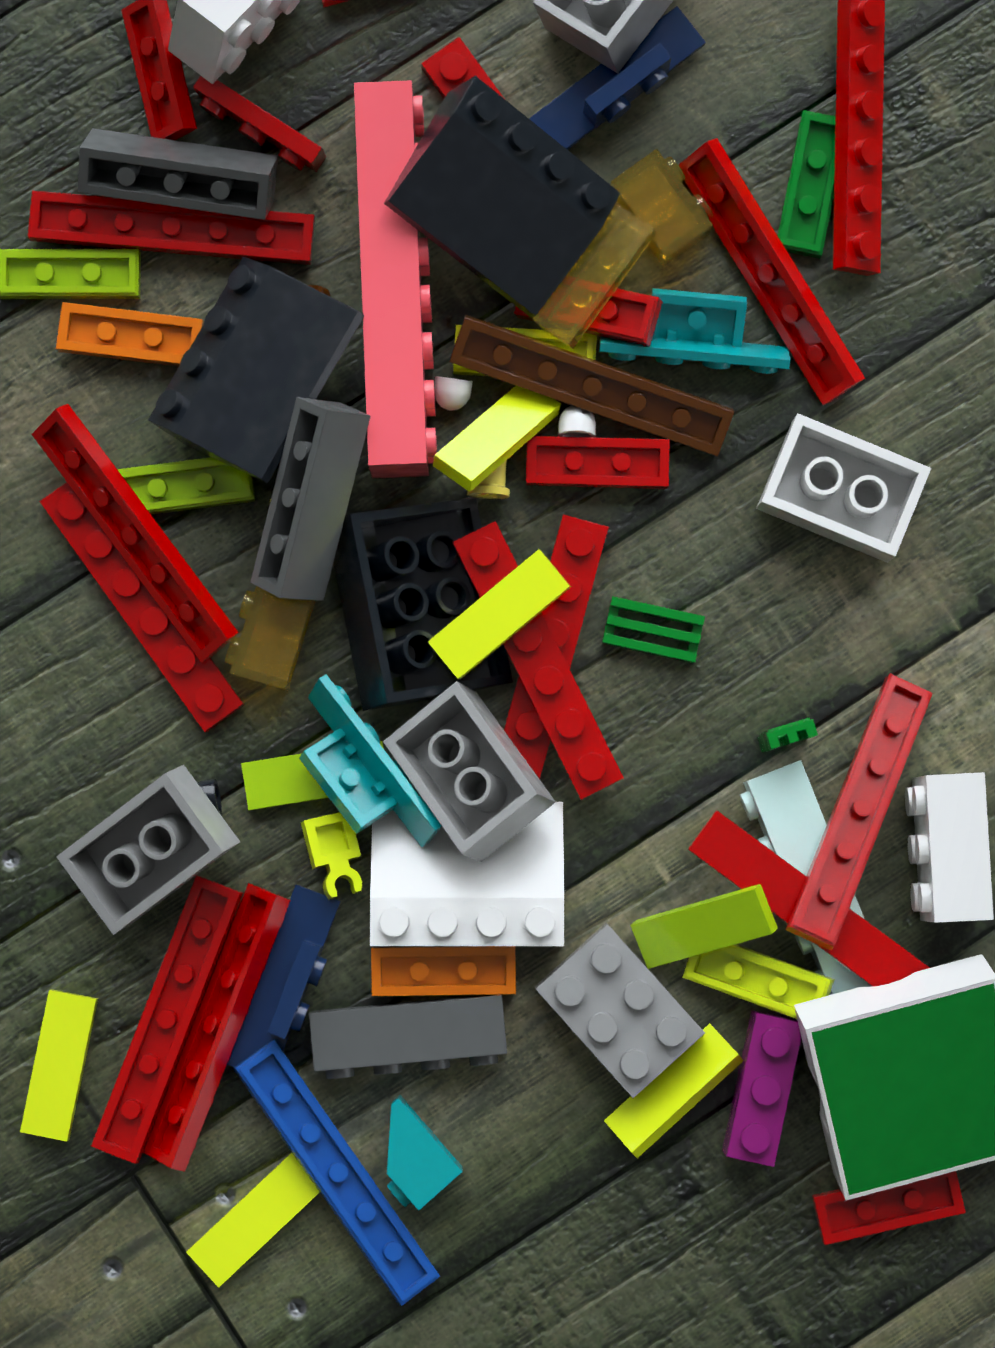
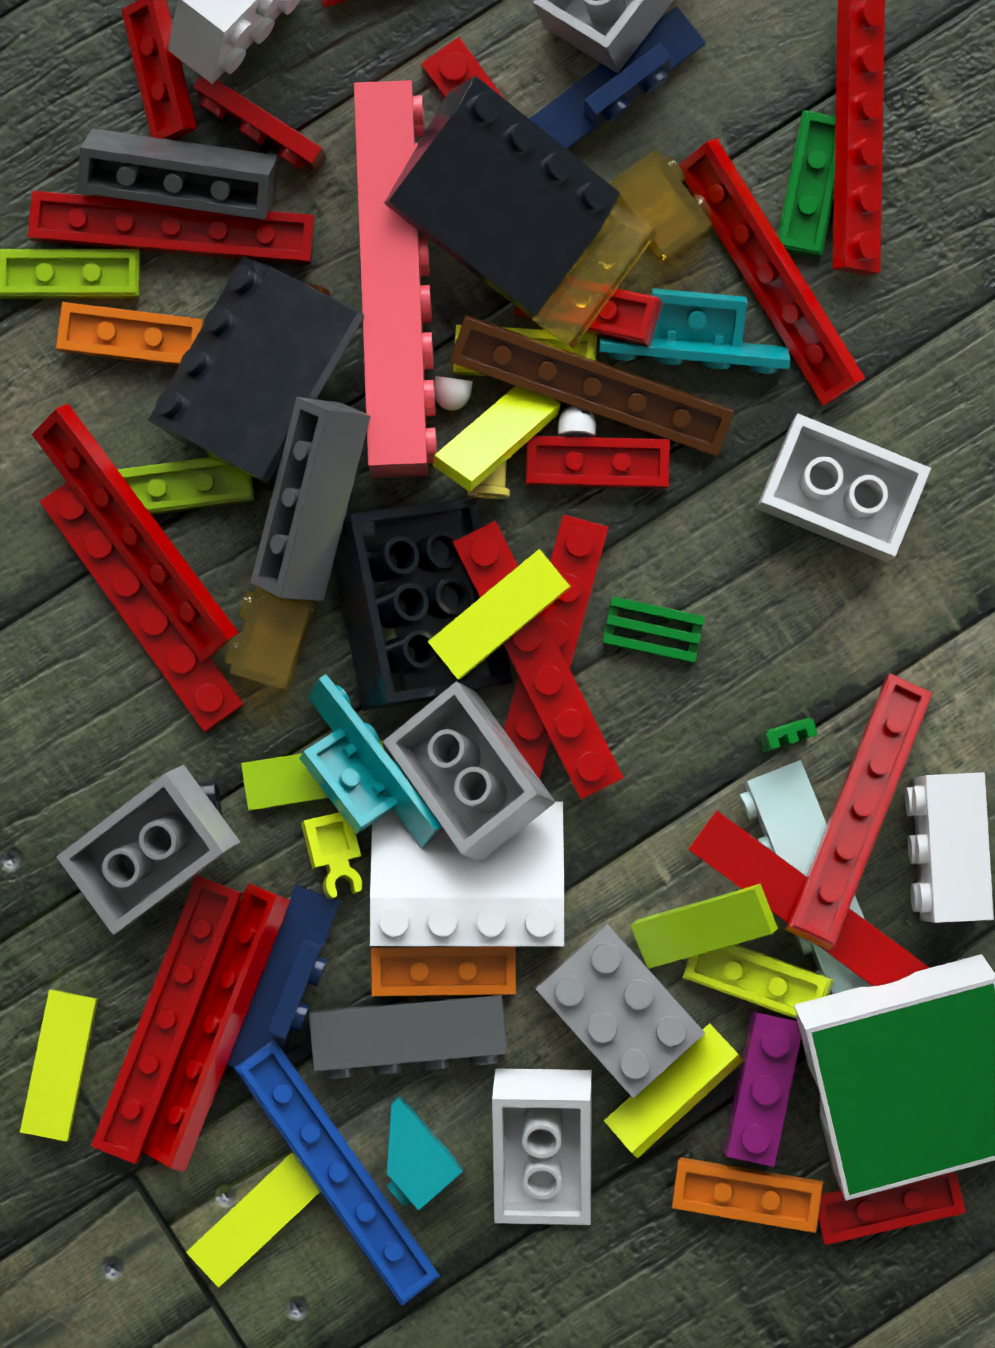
none -> white slope [492,1068,592,1225]
none -> orange plate [672,1157,824,1233]

